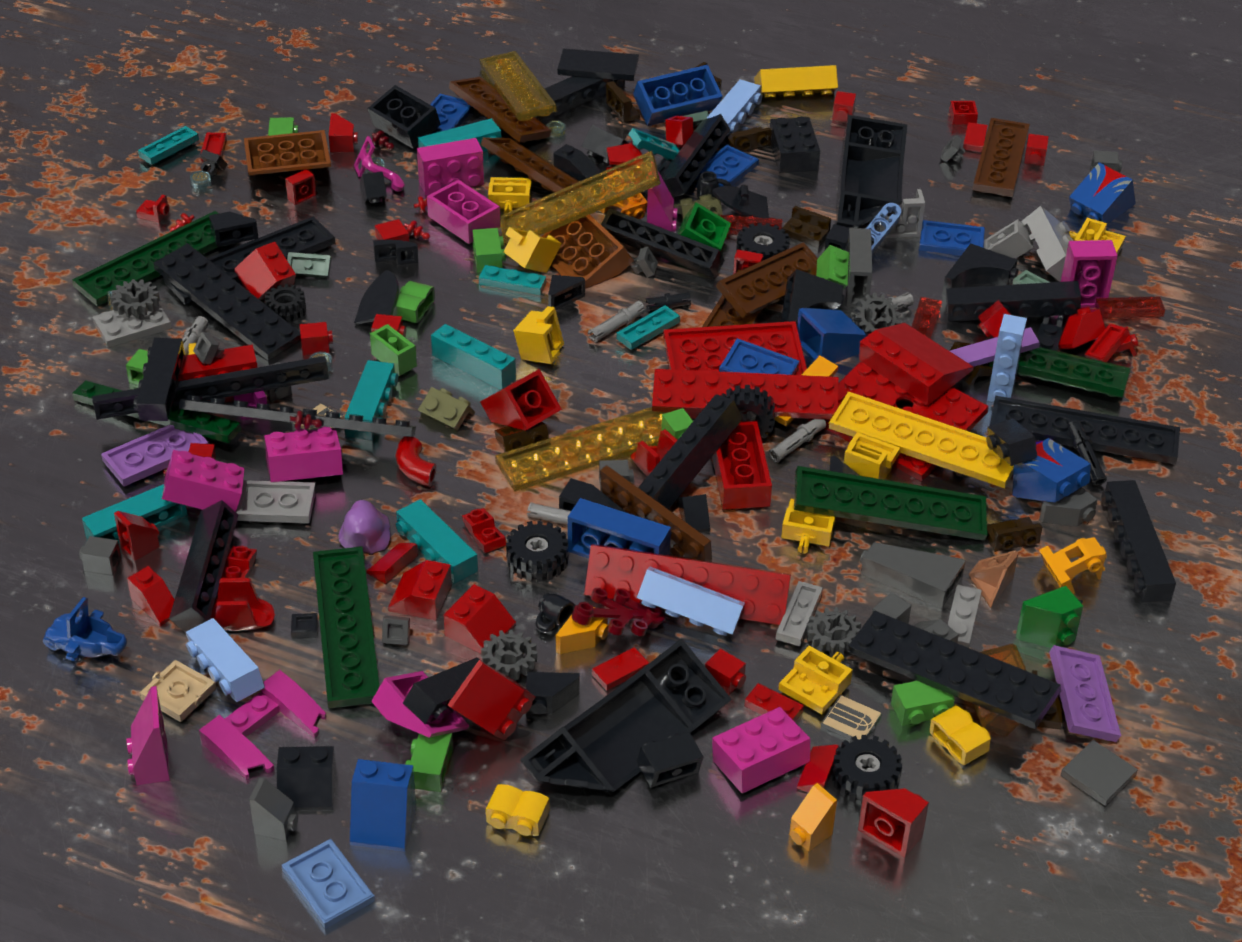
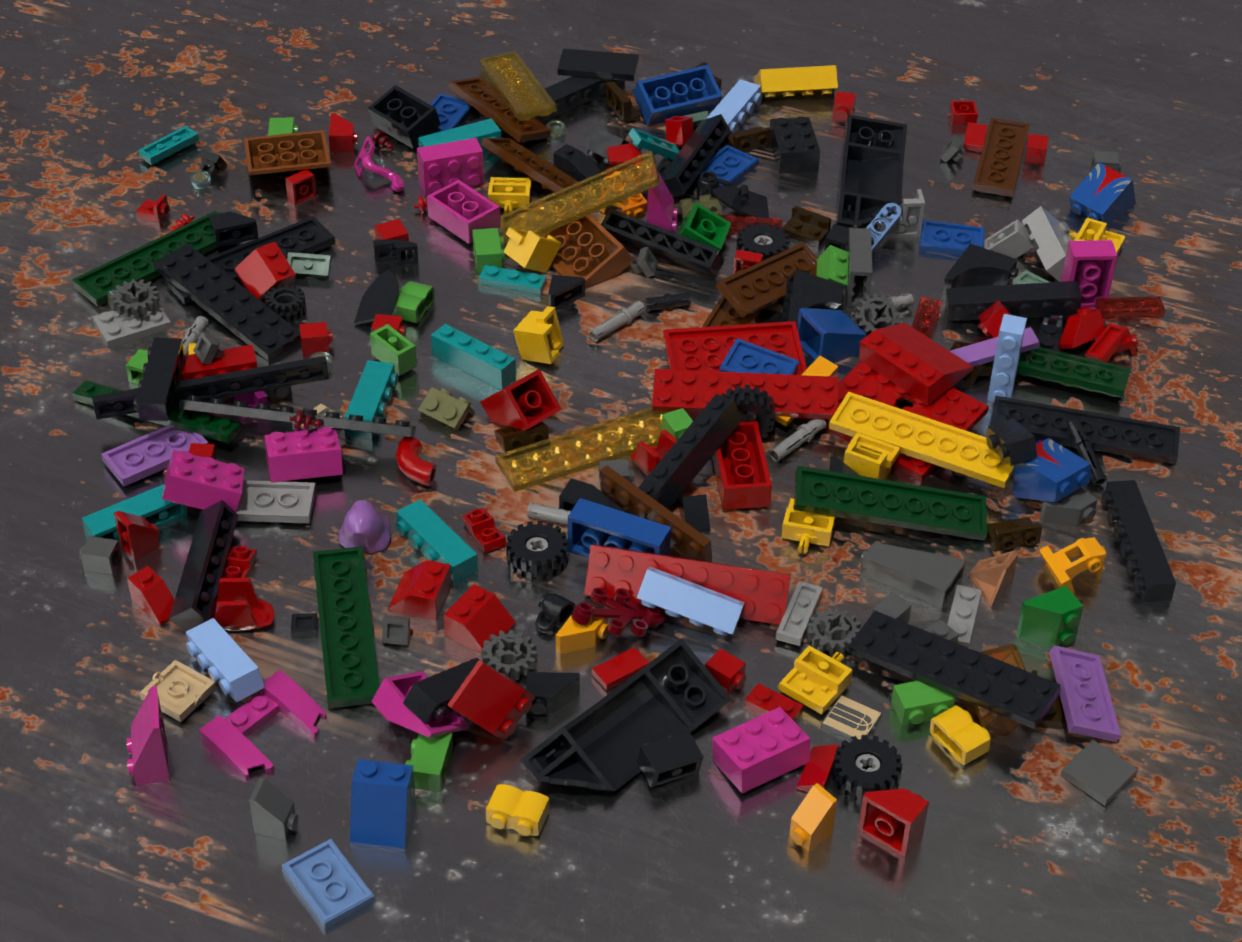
blue piece [43,597,127,661] -> none
red tile [200,132,227,161] -> none
black slope [277,746,336,811] -> none
black slope [360,172,387,204] -> none
red slope [367,543,418,584] -> none
red hair [404,220,430,240] -> none
teal plate [616,305,680,350] -> none

